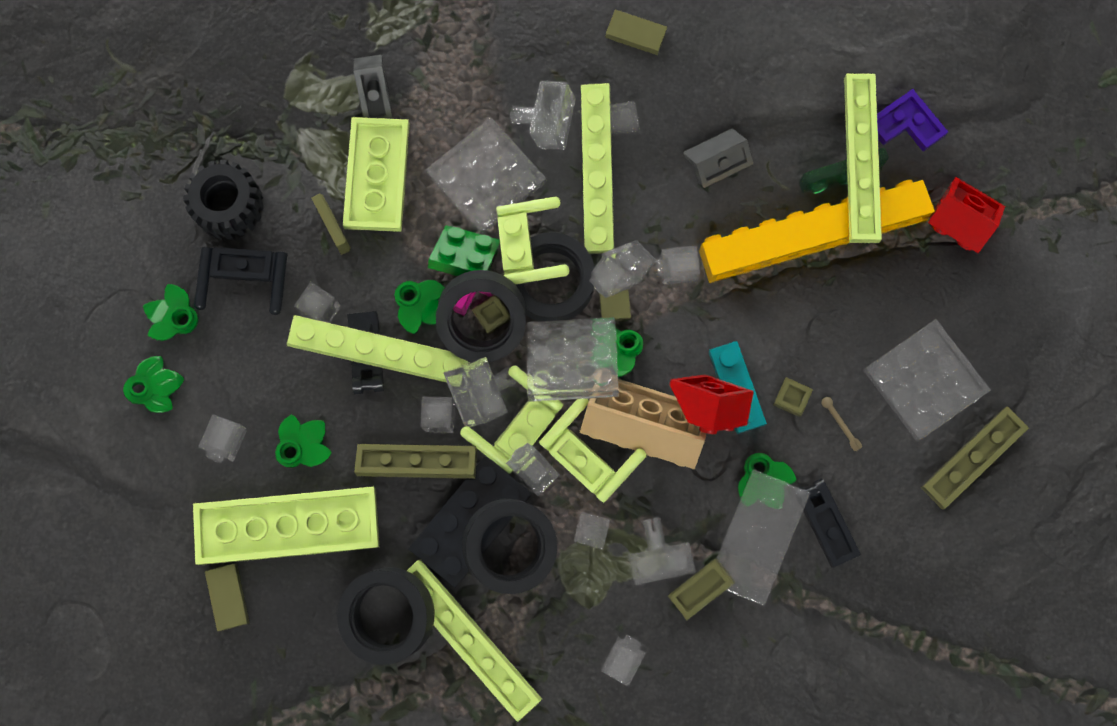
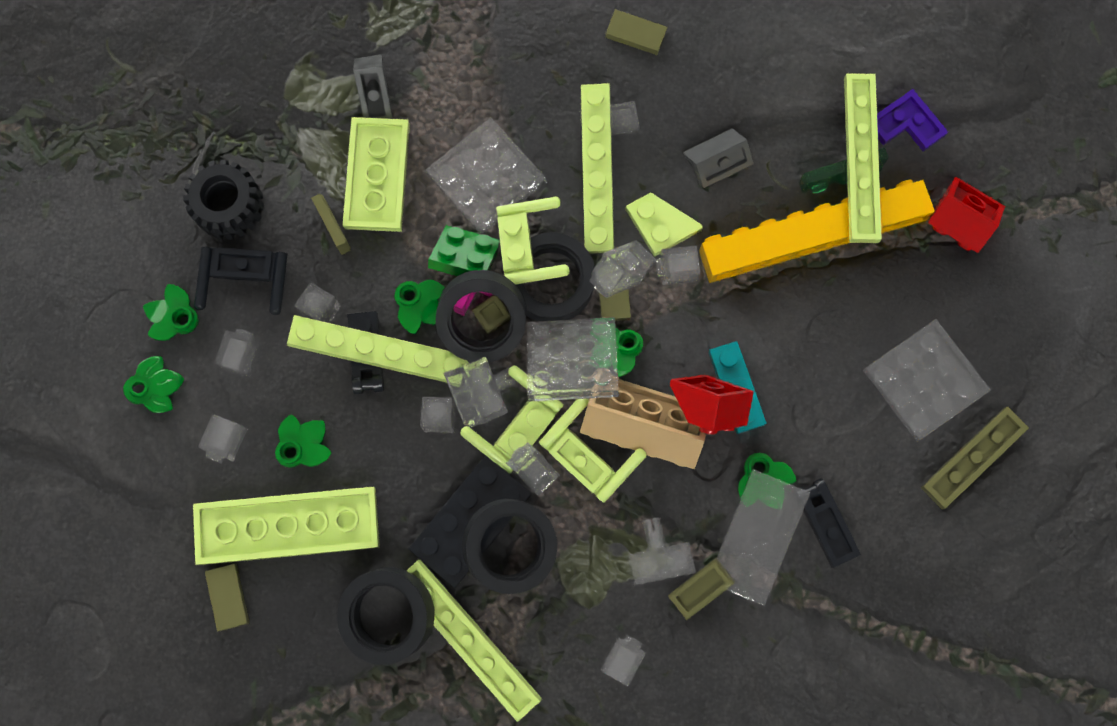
olive plate [354,444,477,478] -> none
clear brick [510,81,576,150] -> none
clear plate [573,512,610,550] -> none
olive tile [773,377,813,417] -> none
dark tan hinge [821,397,862,451] -> none
none -> clear brick [214,329,261,377]
none -> yellowish green wing [625,192,703,257]

